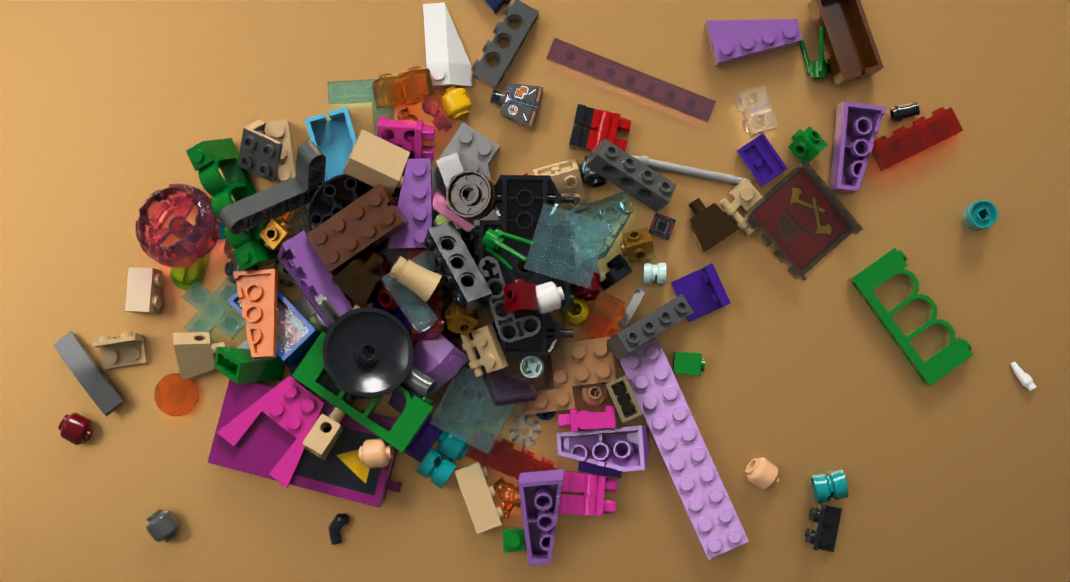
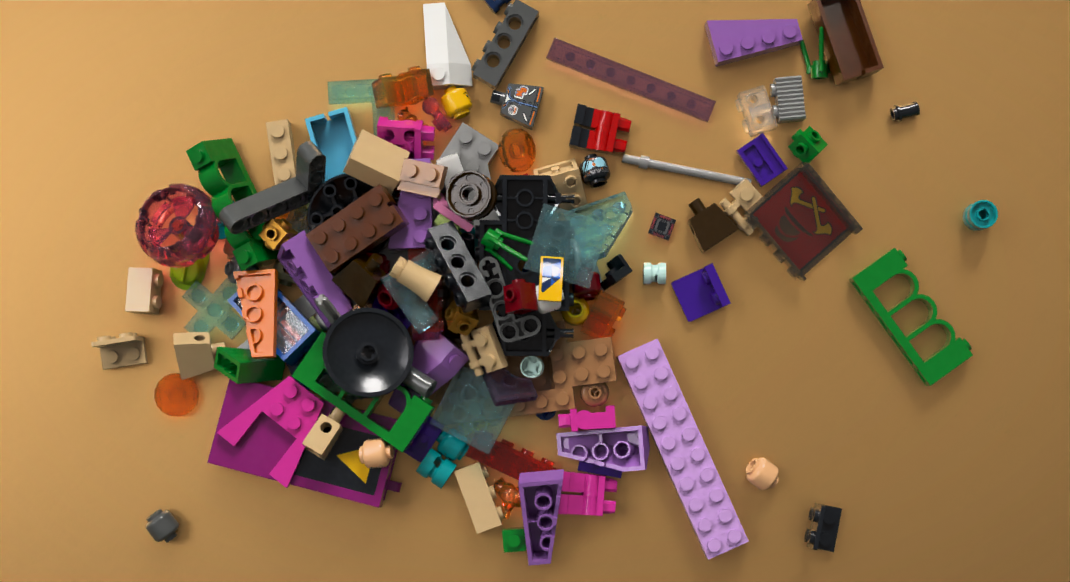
dark grey slope [53,331,124,416] -> none
dark red head [58,412,93,445] -> none
dark grey bracket [237,119,283,182] -> none
black arm [328,513,350,545] -> none
clear brick [509,415,542,448] -> none
dark grey brick [585,139,677,212] -> none
dark tan torso [605,375,643,423] -> none
dark grey brick [606,294,694,360] -> none
light grey tile [618,288,646,329] -> none
pearl gold brick [620,227,656,264] -> none
green brick [672,351,705,376] -> none
teal wheel [811,470,849,504] -> none
medium lavender wedge [829,102,887,194] -> none
clear red brick [871,107,963,172] -> none
white piece [1010,362,1037,392] -> none
none -> plate [397,158,448,199]
none -> clear orange tile [498,129,536,172]
none -> slope [538,256,564,302]
none -> light grey brick [770,75,806,124]

